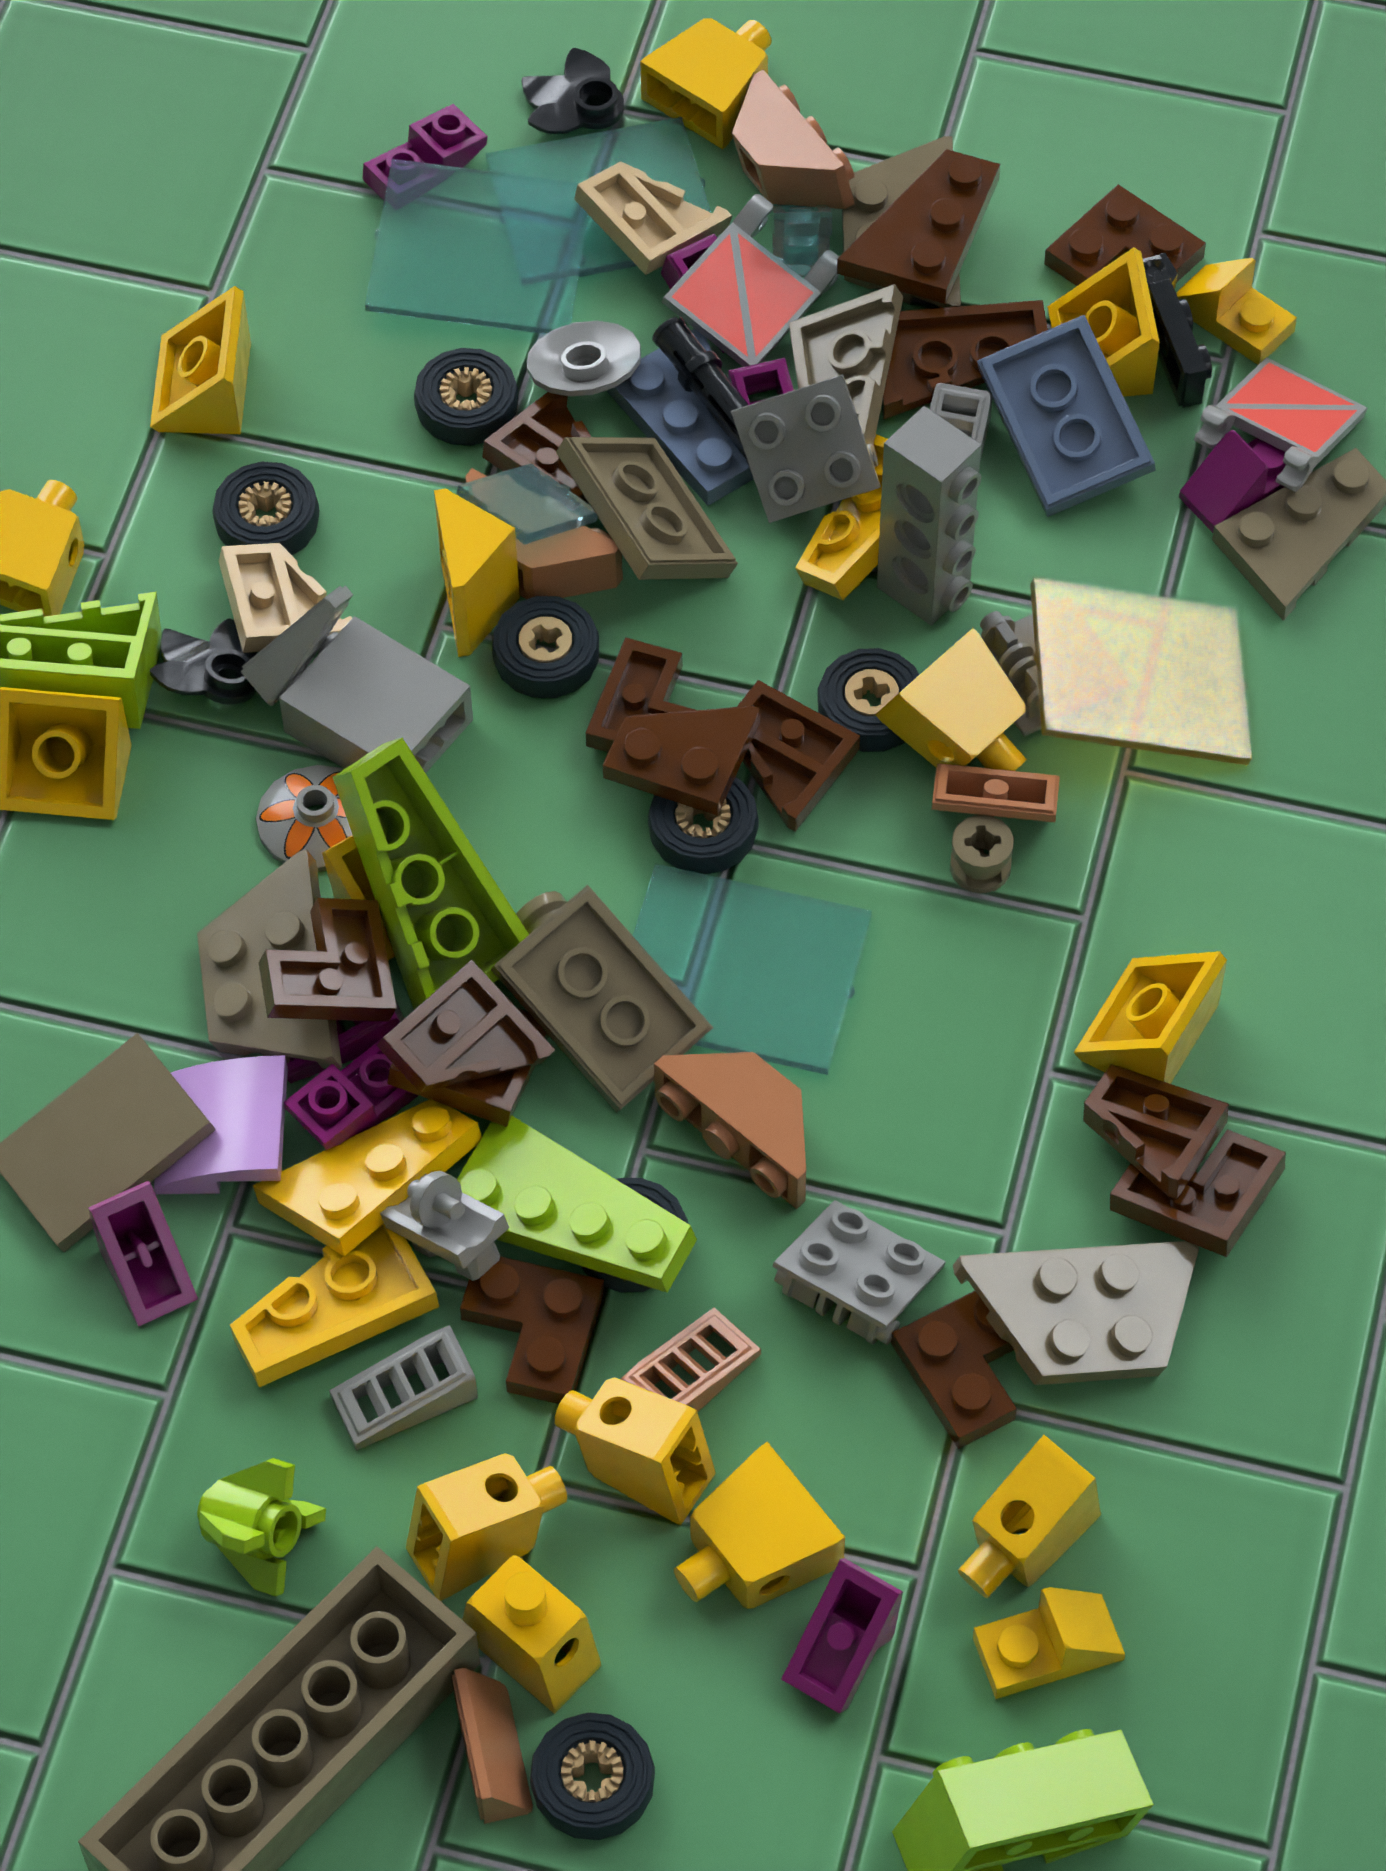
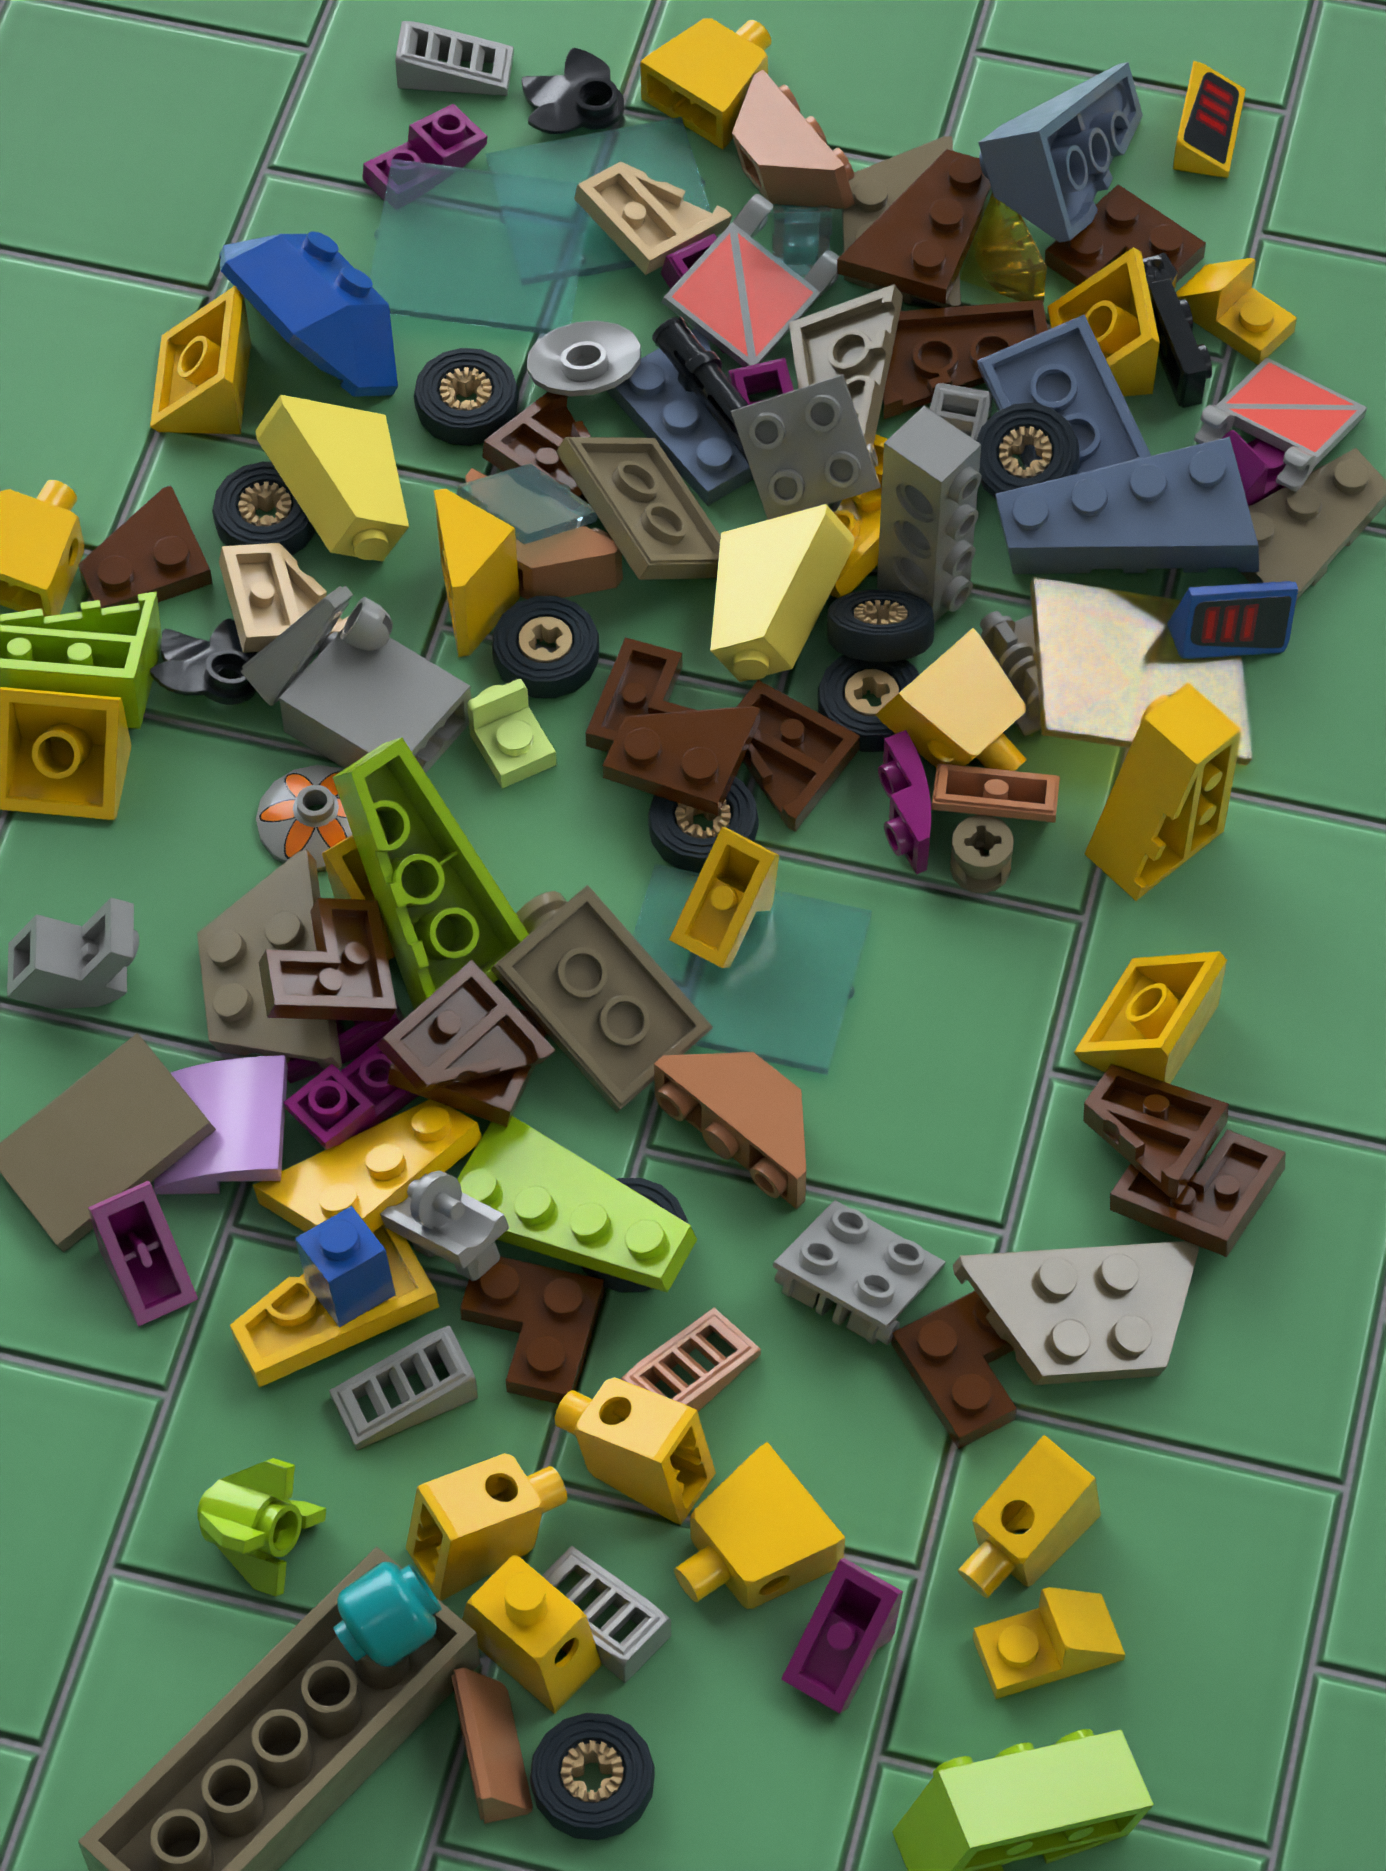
none -> light grey brick [7,897,139,1009]
none -> reddish brown wing [78,485,213,608]
none -> blue wedge [219,231,398,397]
none -> light yellow slope [255,394,409,562]
none -> blue brick [295,1206,396,1327]
none -> teal head [333,1562,442,1667]
none -> light grey hinge [341,597,393,651]
none -> light grey slope [395,21,514,96]
none -> yellowish green bracket [467,679,557,789]
none -> light grey slope [542,1546,671,1683]
none -> yellow slope [669,827,779,968]
none -> light yellow slope [710,504,854,682]
none -> black bush [827,589,934,662]
none -> magenta slope [878,730,931,875]
none -> clear yellow slope [960,192,1047,303]
none -> black bush [976,403,1080,499]
none -> sand blue wedge [978,62,1143,242]
none -> sand blue wedge [995,437,1259,574]
none -> yellow wedge [1084,682,1242,901]
none -> slope [1167,581,1298,659]
none -> slope [1173,61,1246,178]

